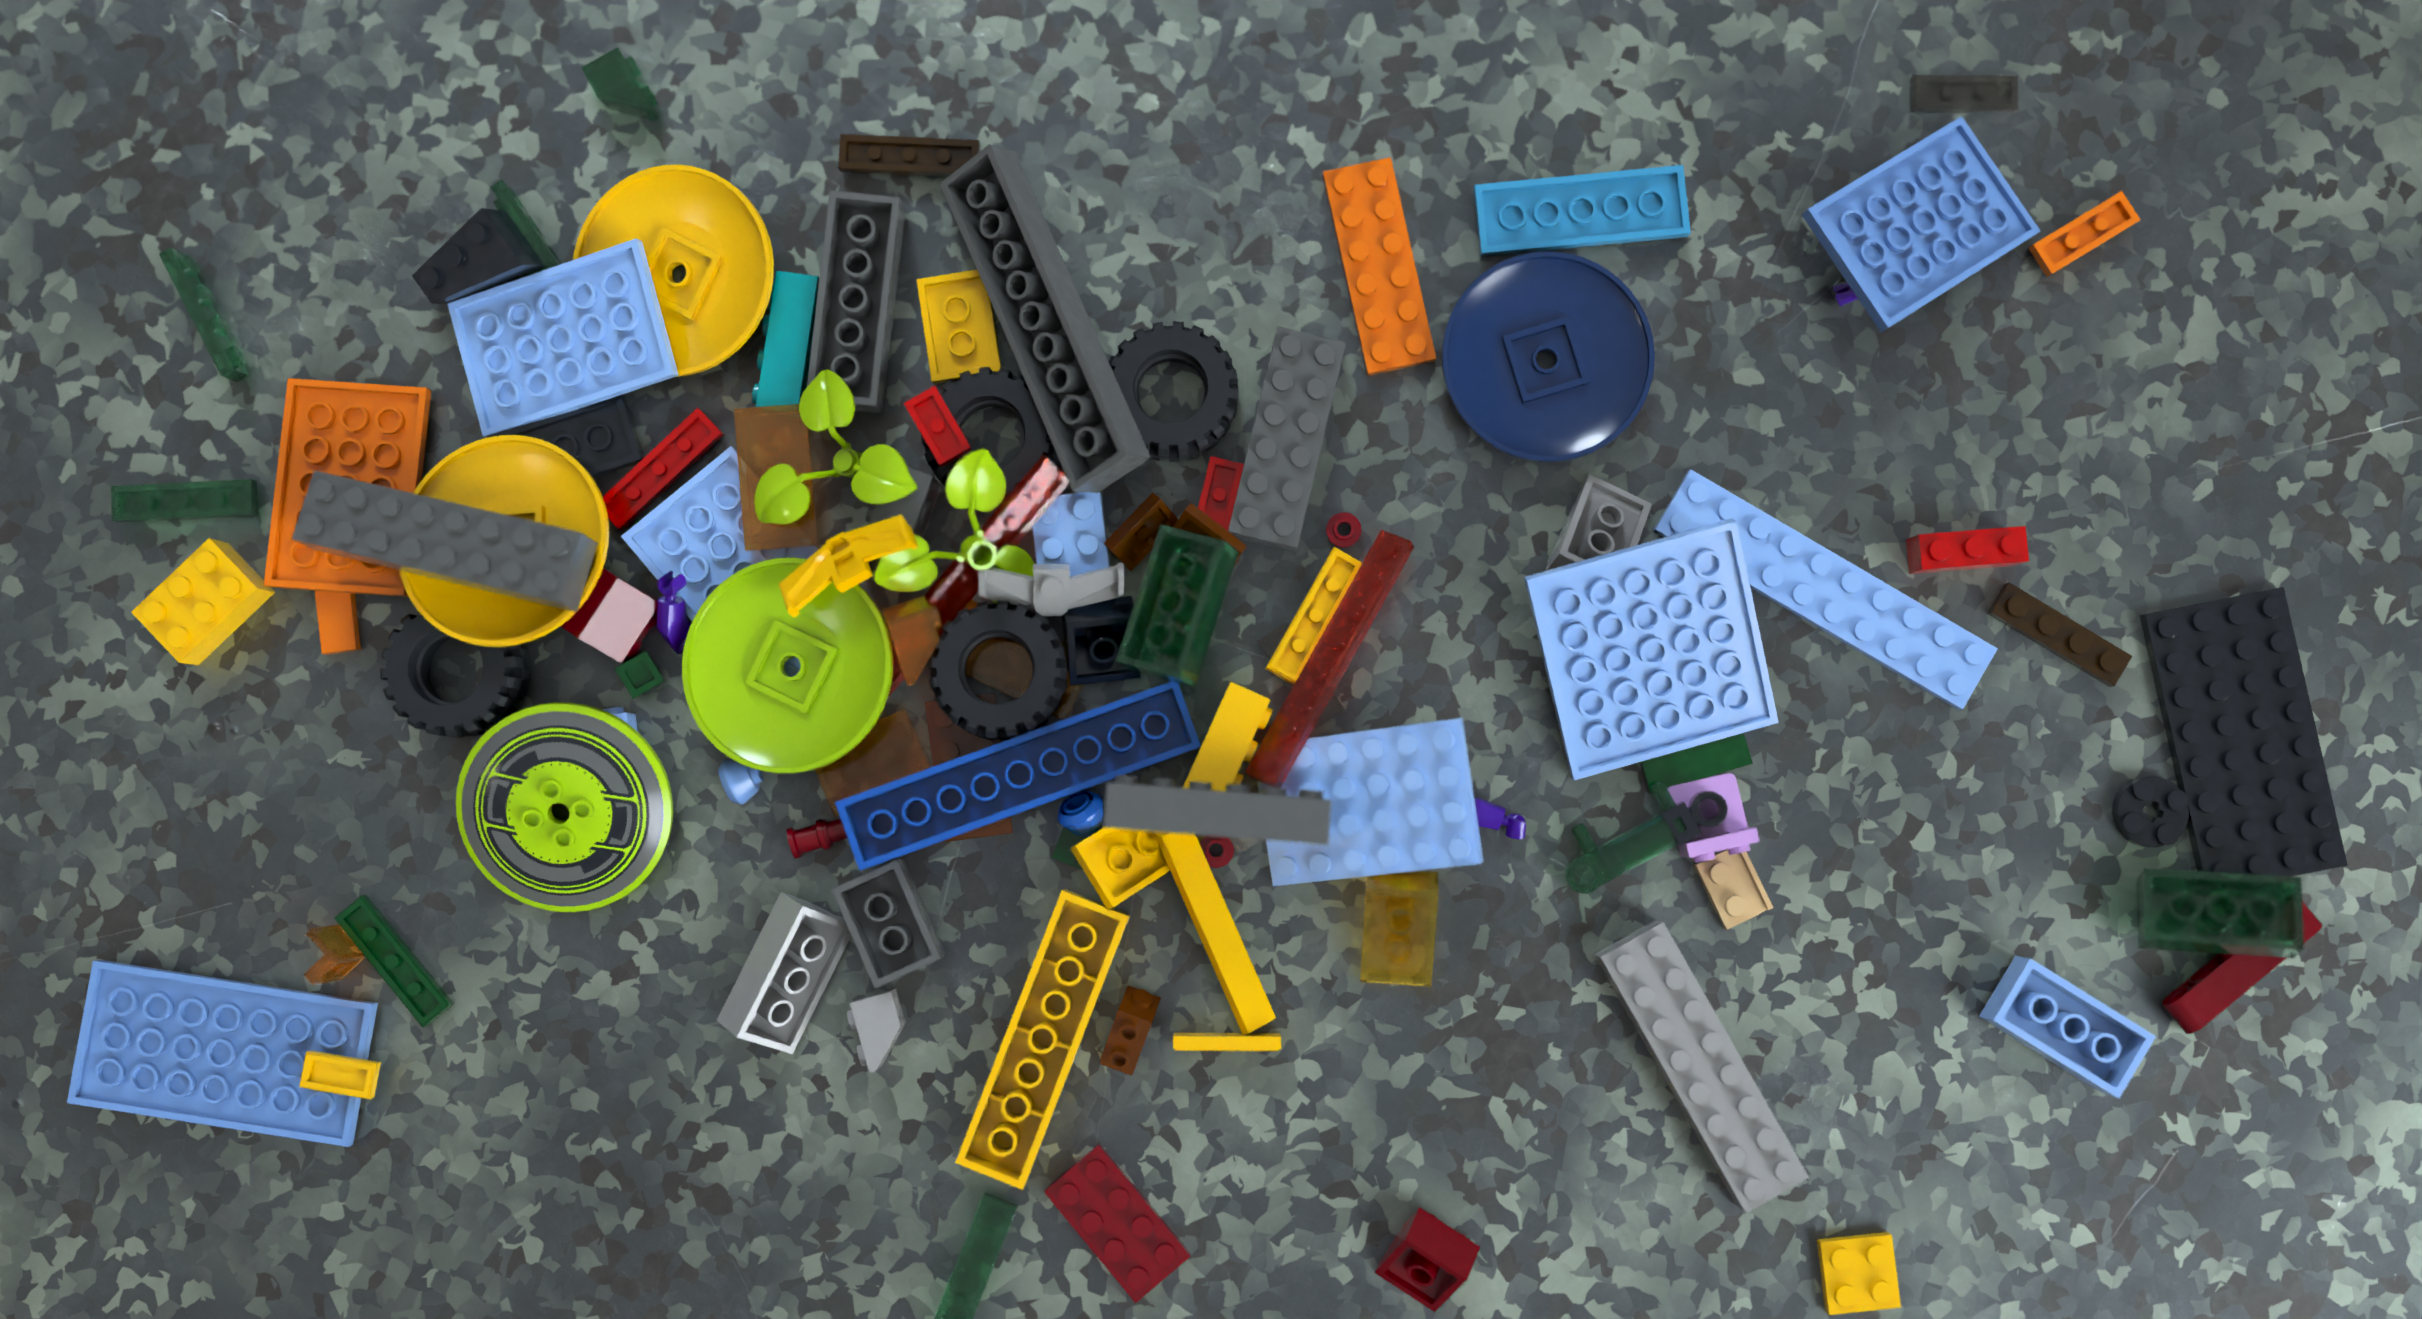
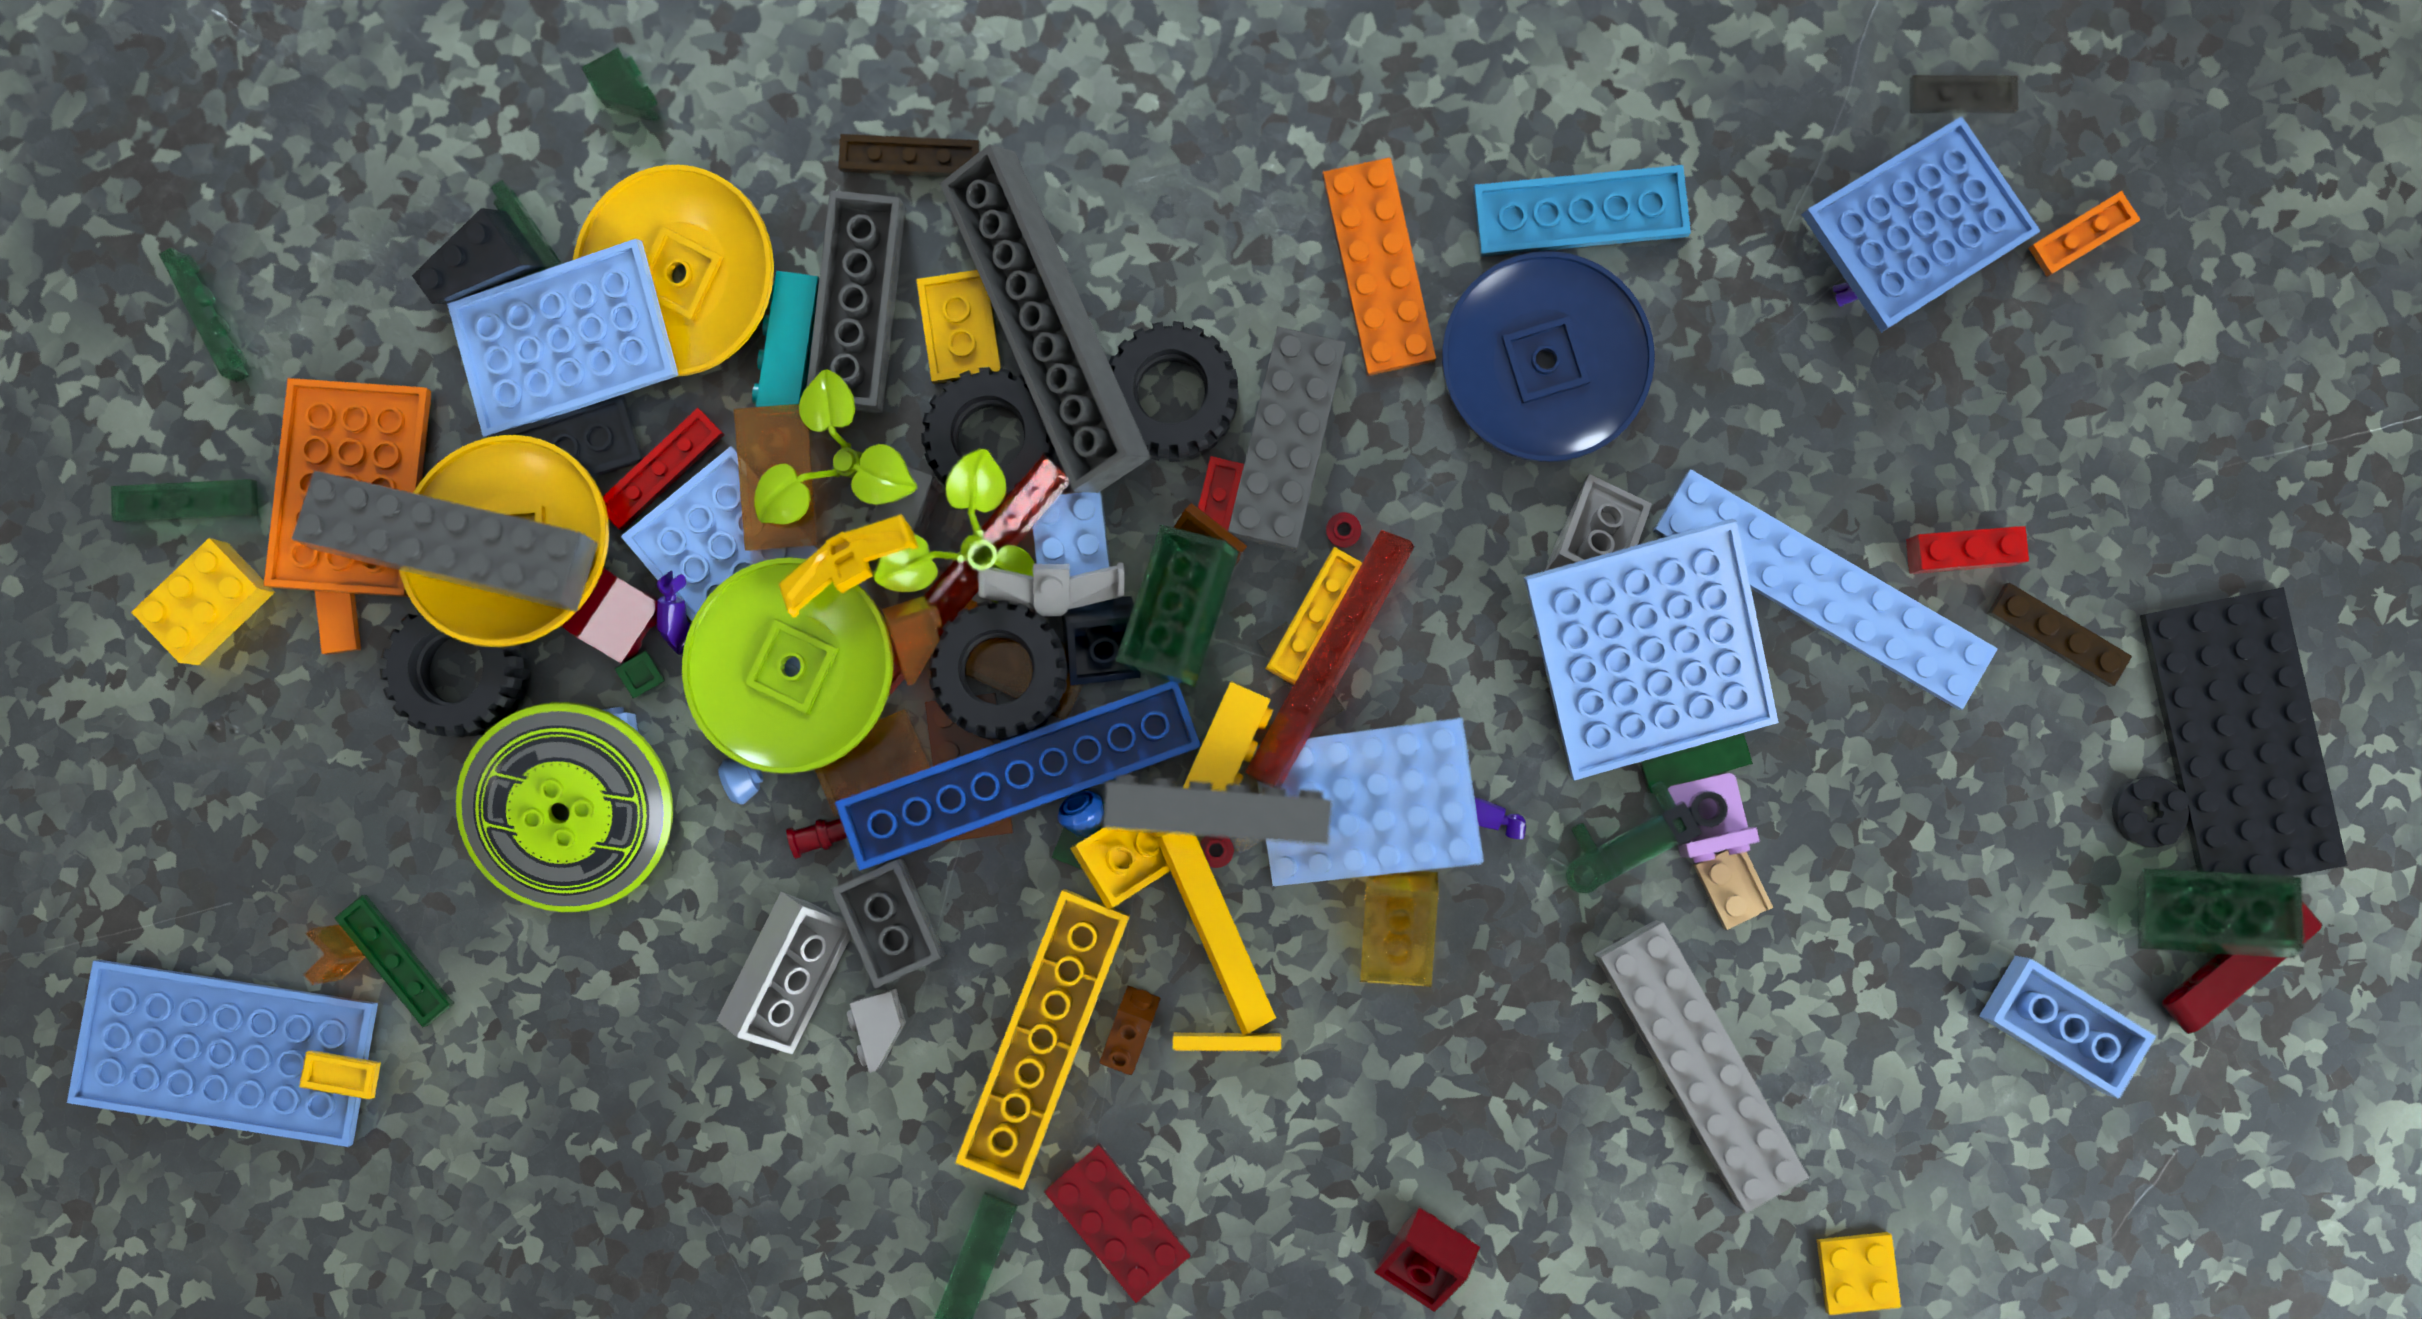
red plate [904,385,972,467] -> none
reddish brown bracket [1103,492,1178,571] -> none

